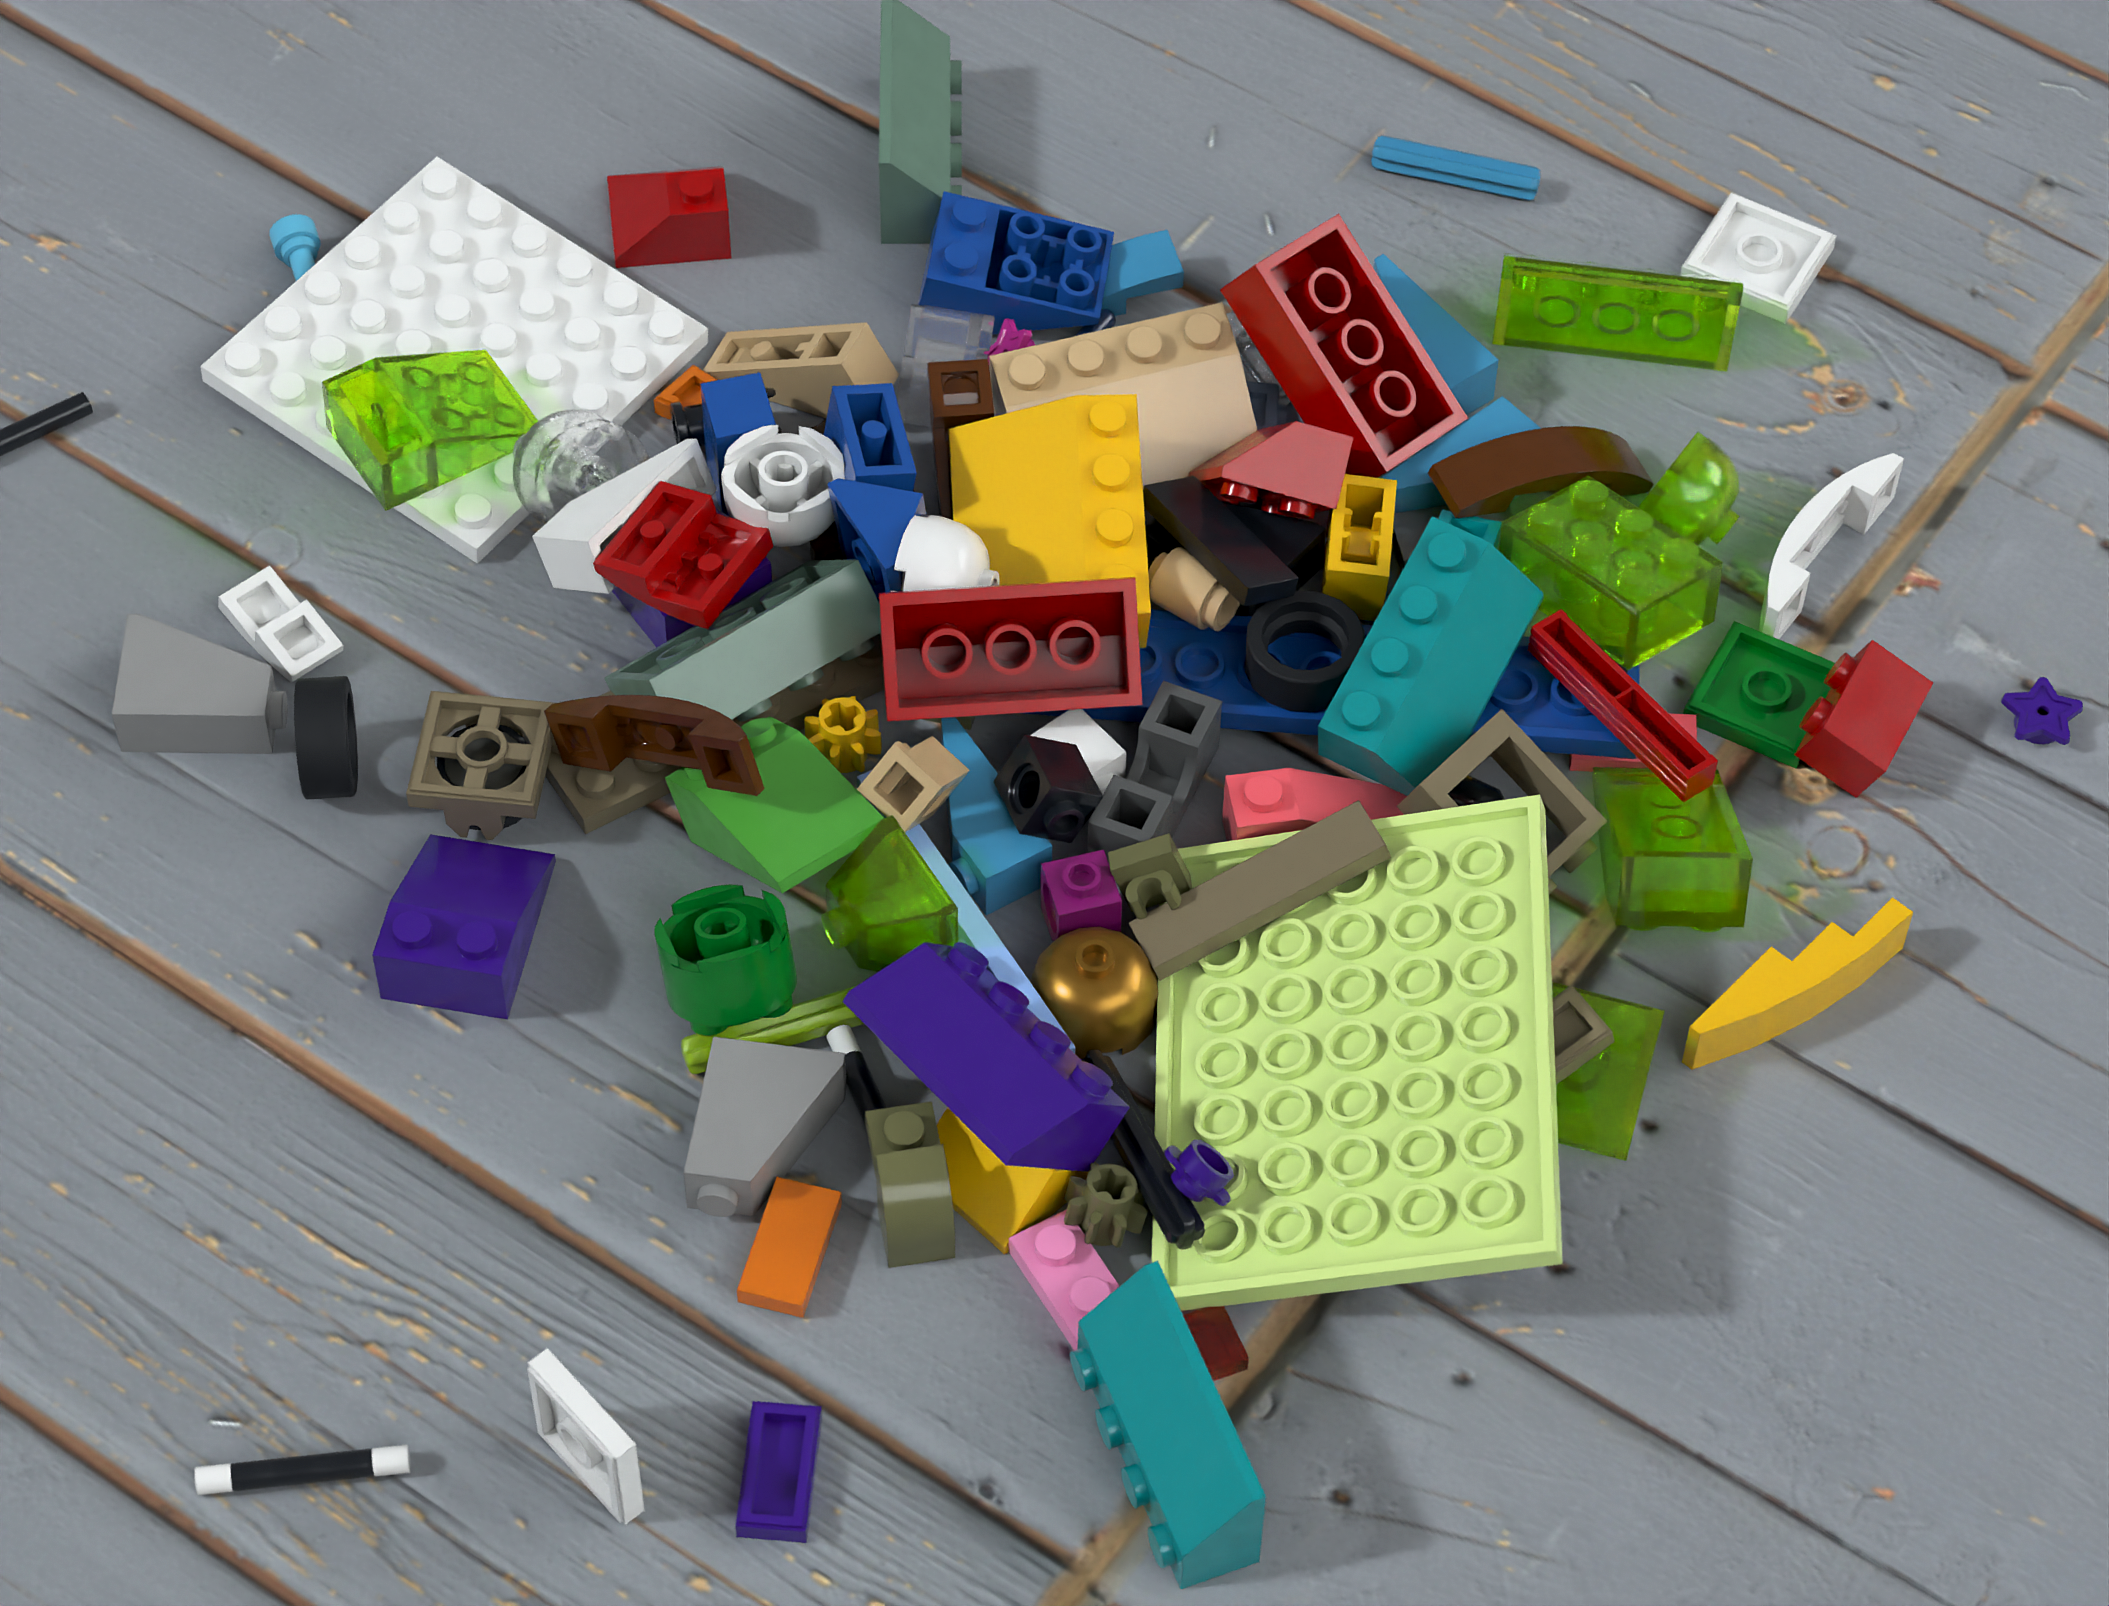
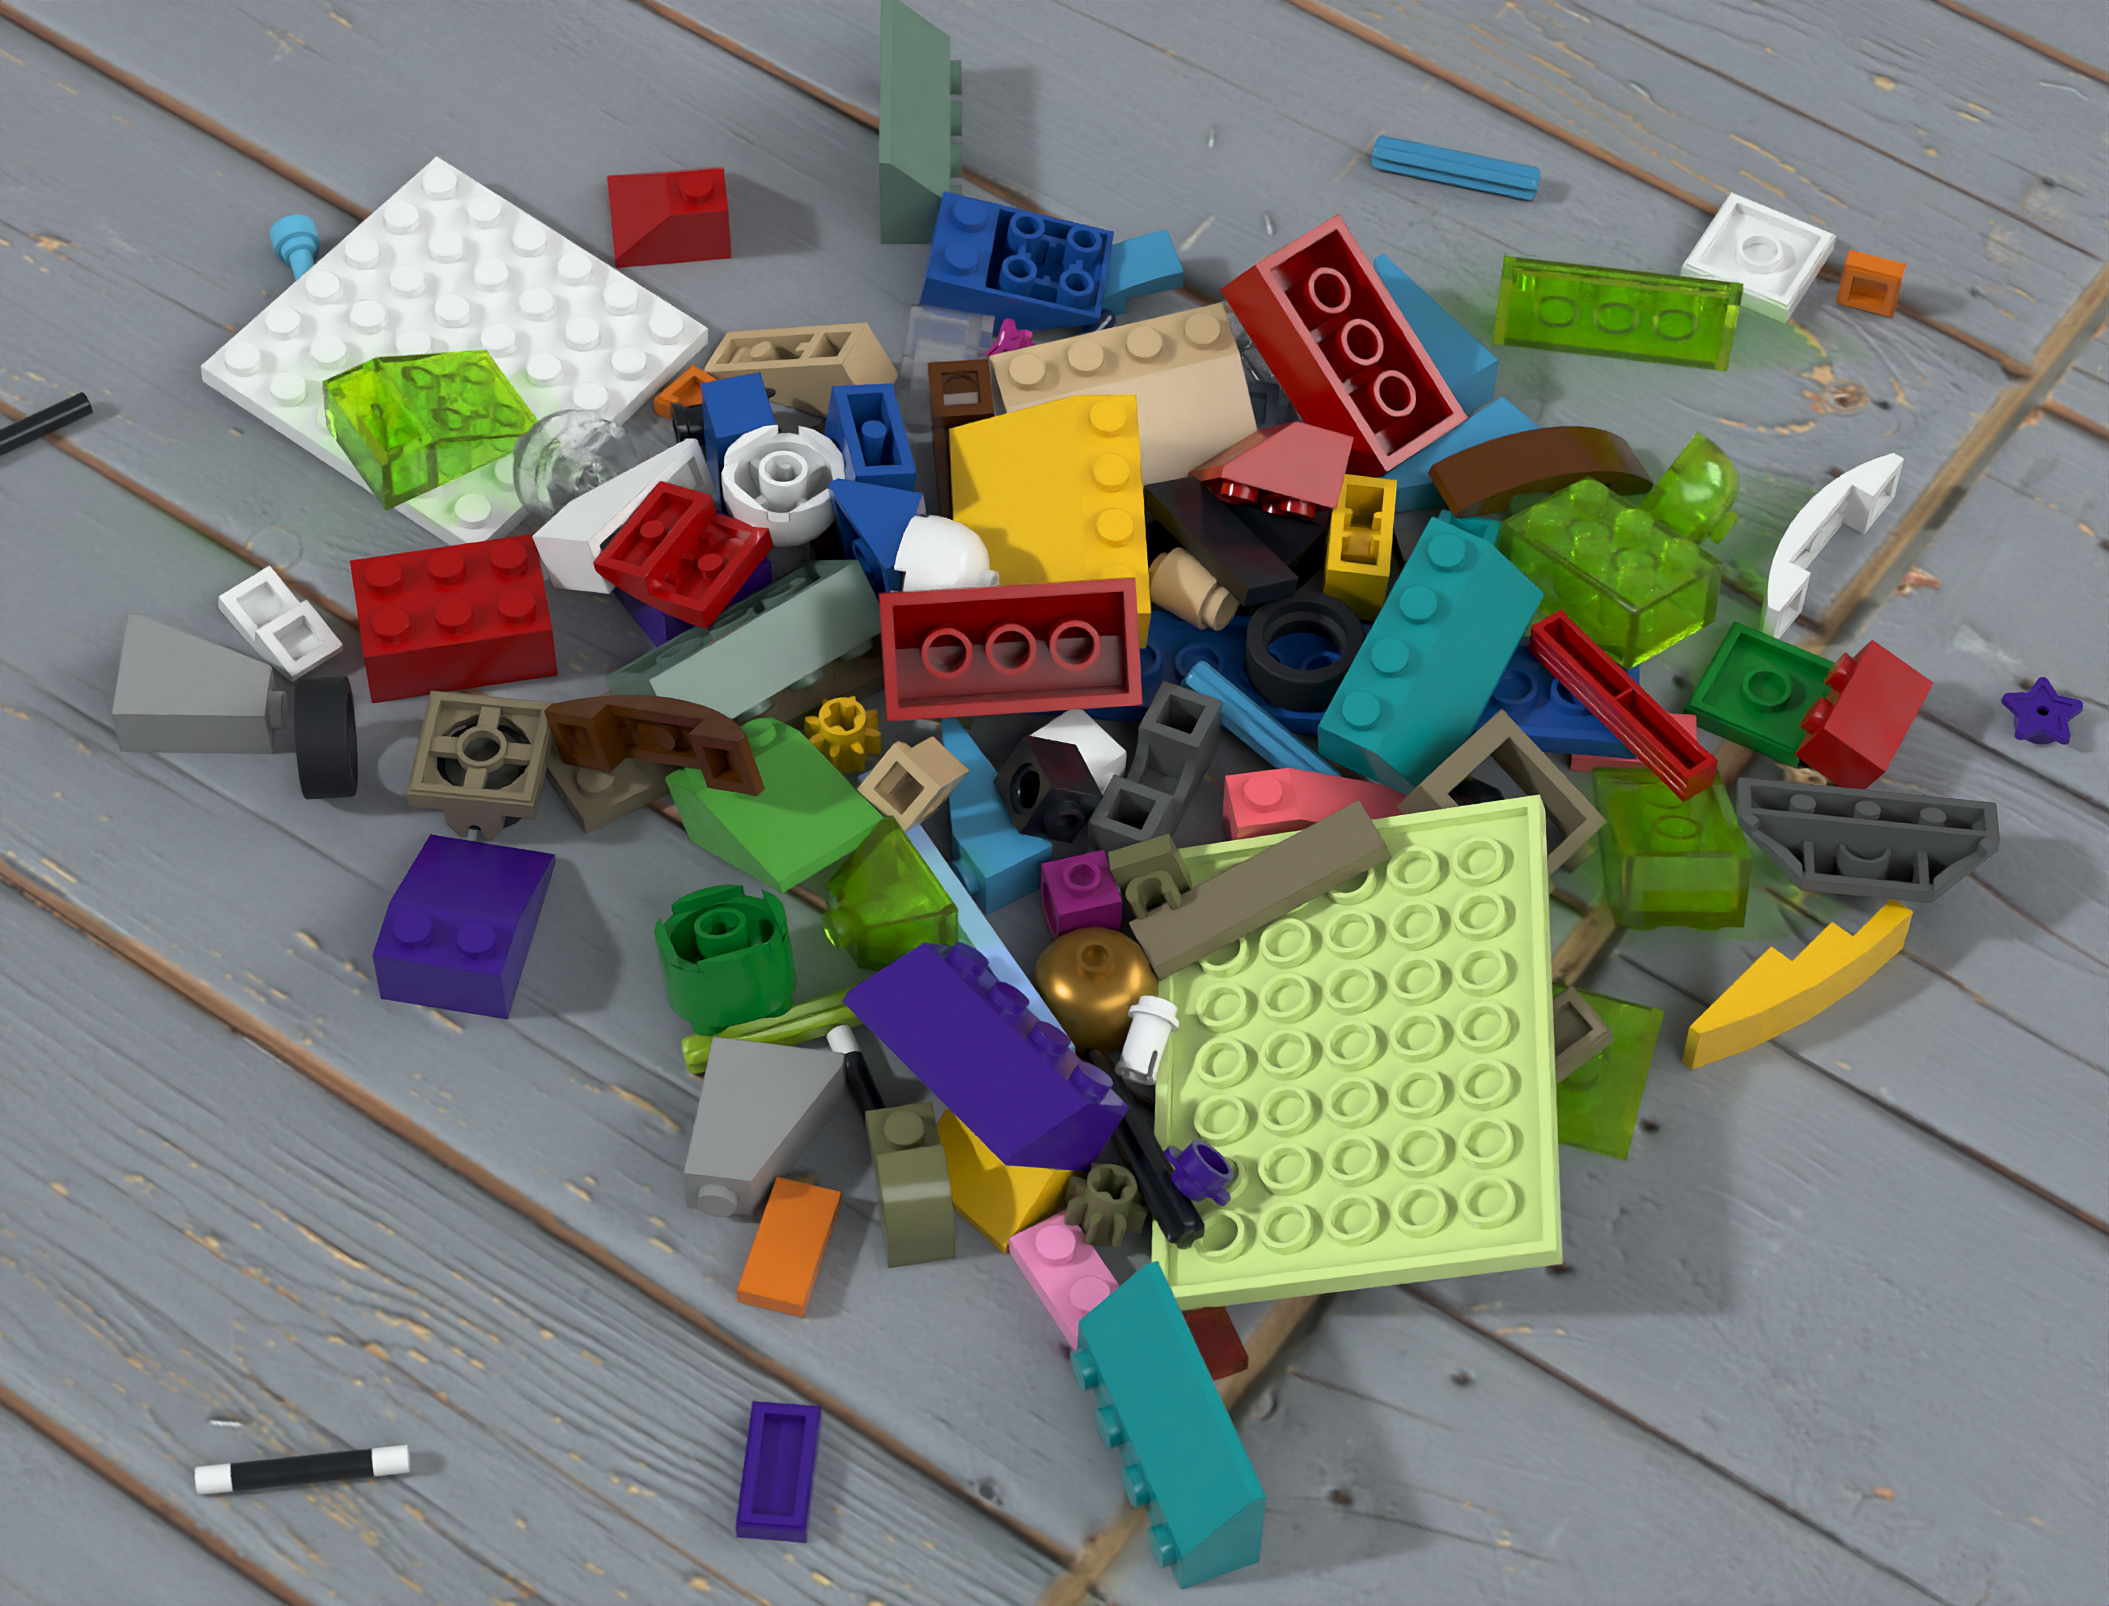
white tile [527,1348,645,1525] -> none
none -> red brick [350,533,558,703]
none -> white pin [1114,995,1180,1085]
none -> dark azure axle [1180,660,1342,777]
none -> dark grey wedge [1736,777,2000,903]
none -> orange tile [1836,249,1907,318]

